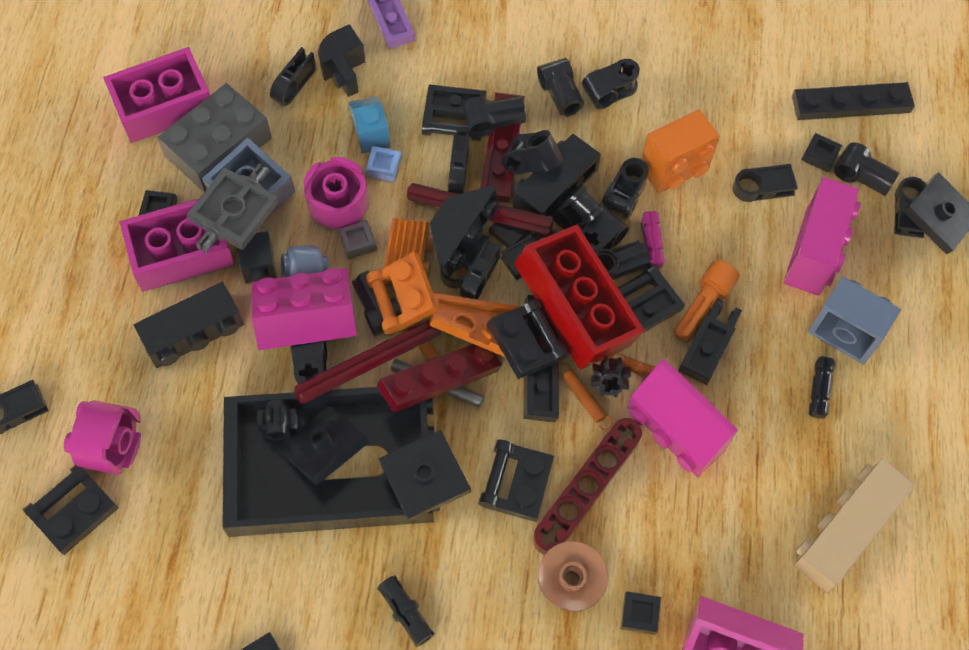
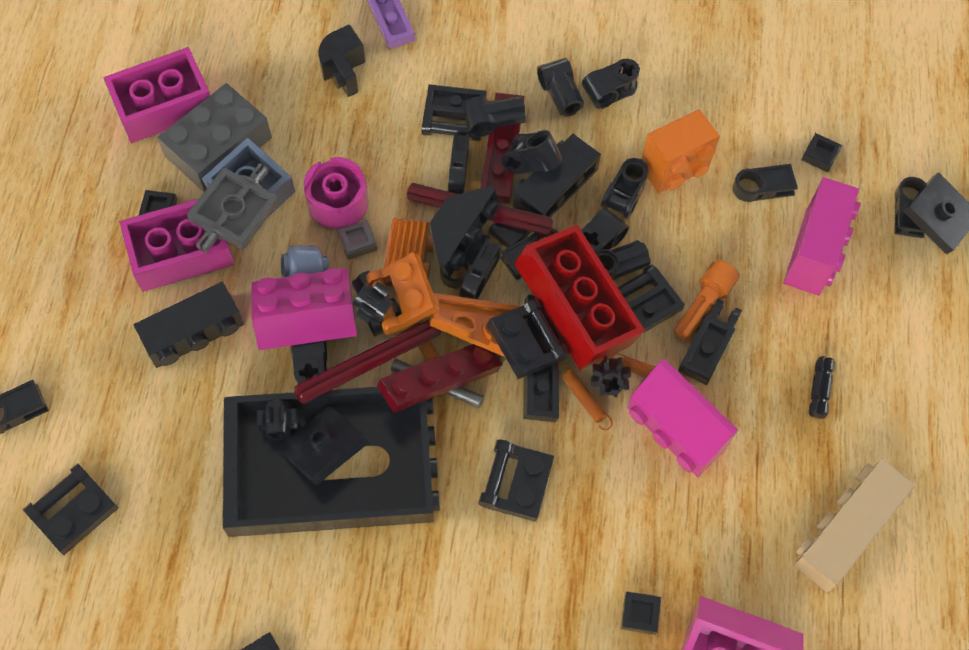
dark pink brick [64,400,141,475] -> none
black brick [238,231,277,283] -> none
black piece [270,47,316,106] -> none
dark azure slope [348,96,390,154] -> none
light blue tile [365,146,402,182] -> none
black pin [377,575,435,647] -> none
black plate [378,430,471,522] -> none
dark red beam [533,418,642,555] -> none
nougat dish [538,541,608,612] -> none
black piece [552,183,605,230] -> none
dark pink axle [642,211,665,269] -> none
black plate [792,82,915,120] -> none
sand blue brick [808,276,901,365] -> none
black piece [833,142,900,196] -> none
none -> black gear [352,282,393,324]

